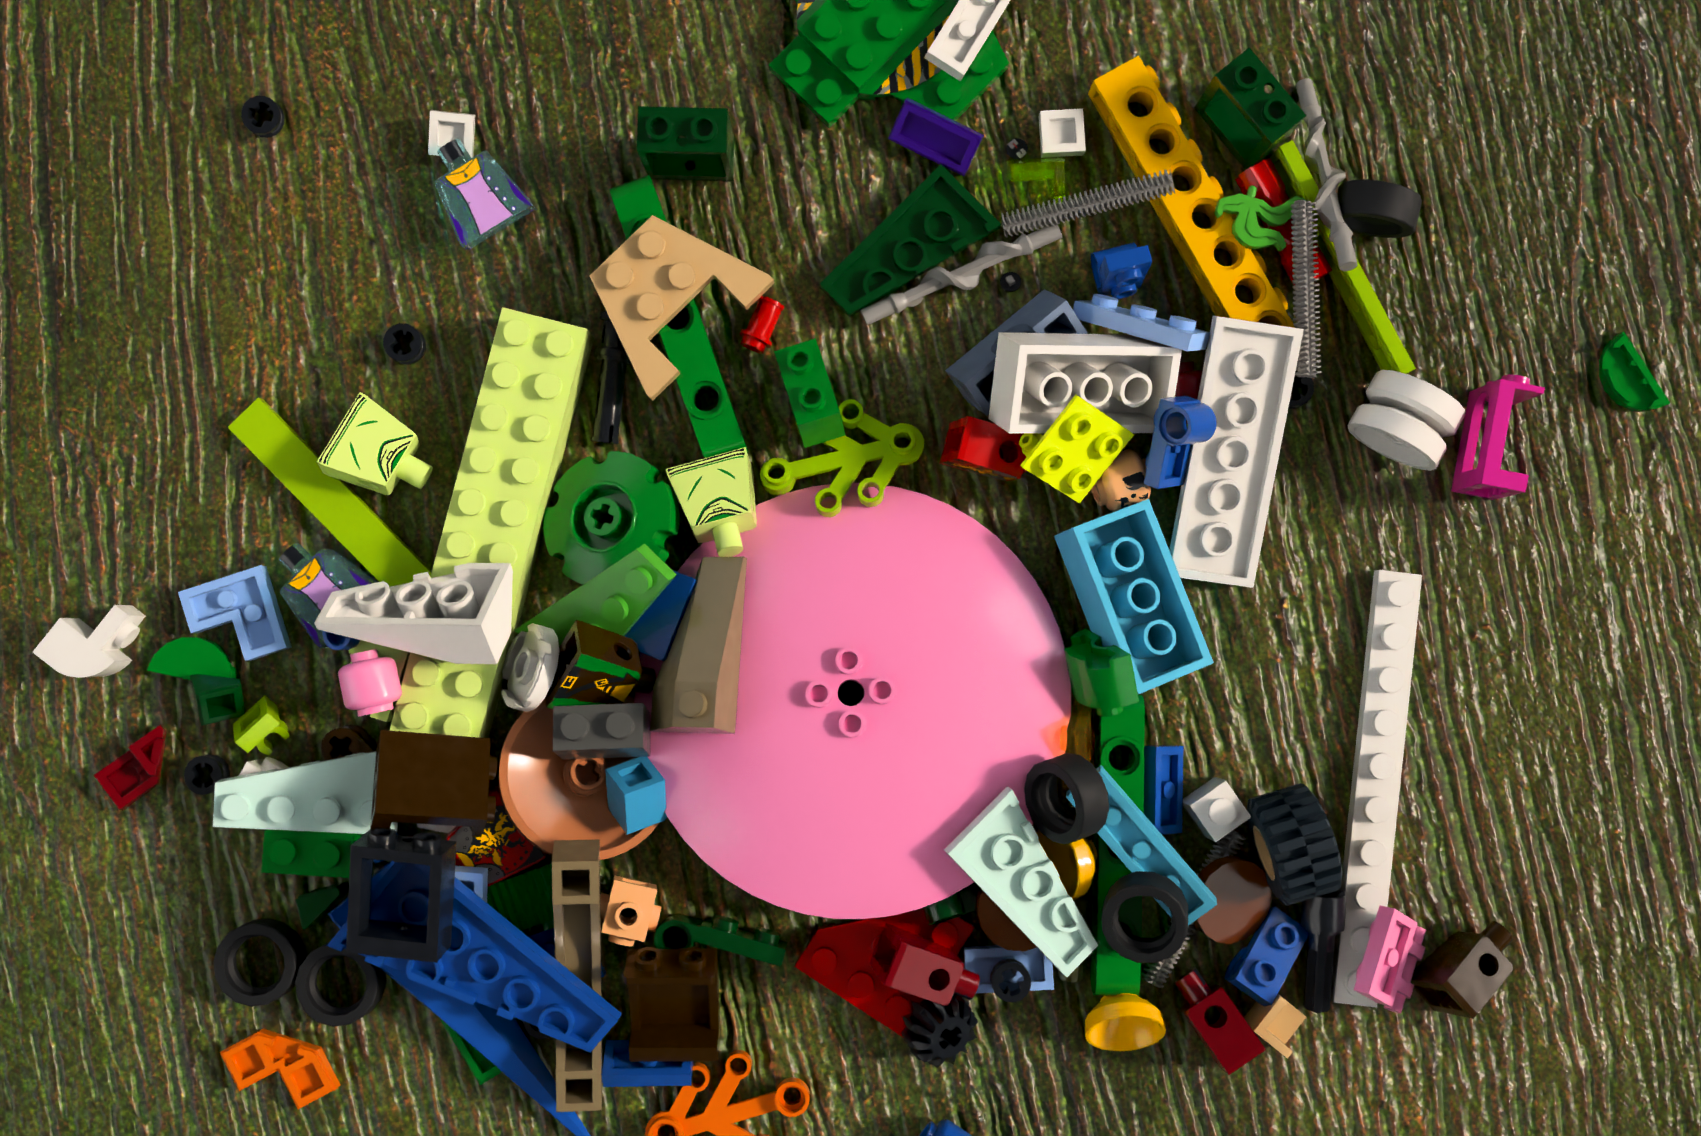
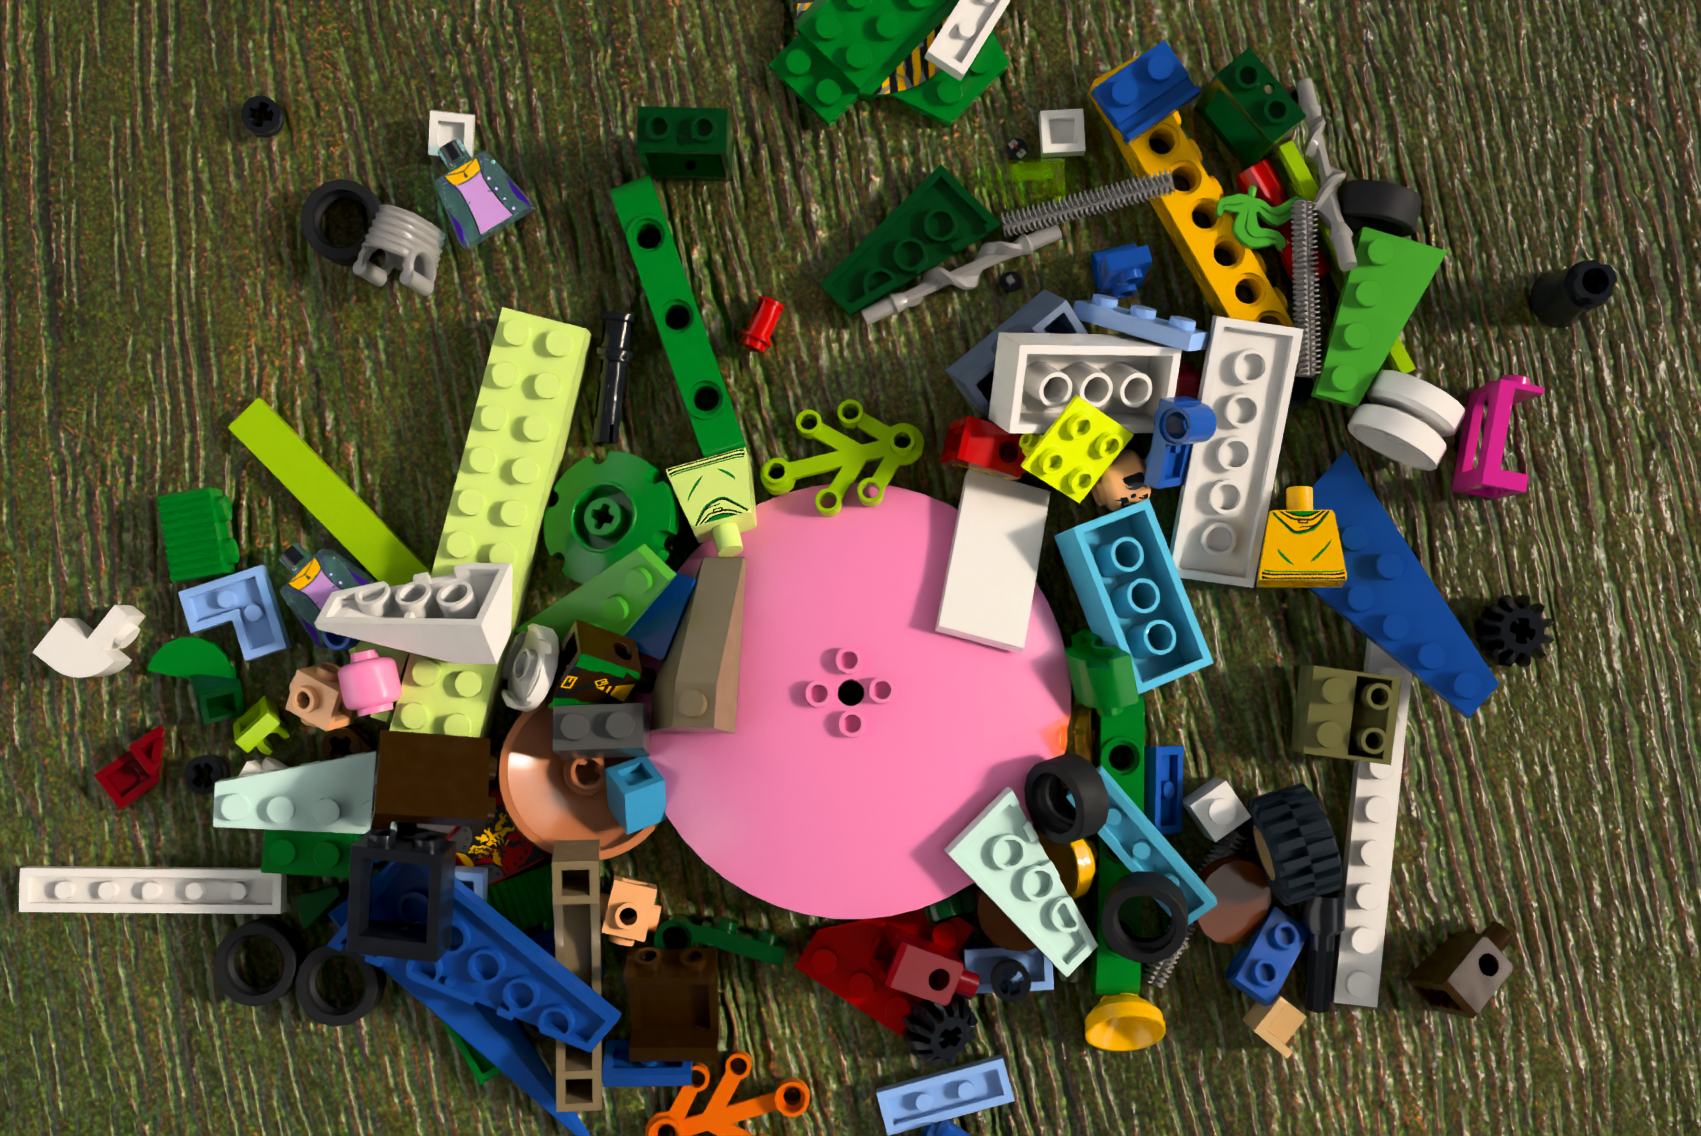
orange tile [219,1029,341,1109] -> none
yellowish green torso [317,392,433,495] -> none
black bush [383,323,426,365] -> none
tan wing [589,215,775,401] -> none
green brick [774,338,846,448] -> none
dark purple tile [888,98,984,176] -> none
dark red torso [1174,968,1266,1075] -> none
bright pink plate [1354,905,1426,1014] -> none
green tile [1599,331,1670,411] -> none
none -> white plate [19,866,287,914]
none -> green brick [157,487,240,583]
none -> light nougat brick [285,662,357,732]
none -> black tyre [301,179,382,267]
none -> light grey piece [353,204,446,296]
none -> light blue plate [876,1054,1015,1136]
none -> white tile [935,469,1051,653]
none -> blue plate [1091,40,1201,145]
none -> yellow torso [1257,486,1347,588]
none -> blue wing [1261,450,1499,719]
none -> olive slope [1290,665,1402,765]
none -> bright green wing [1311,226,1448,408]
none -> black gear [1475,595,1554,667]
none -> black plant [1530,260,1617,328]

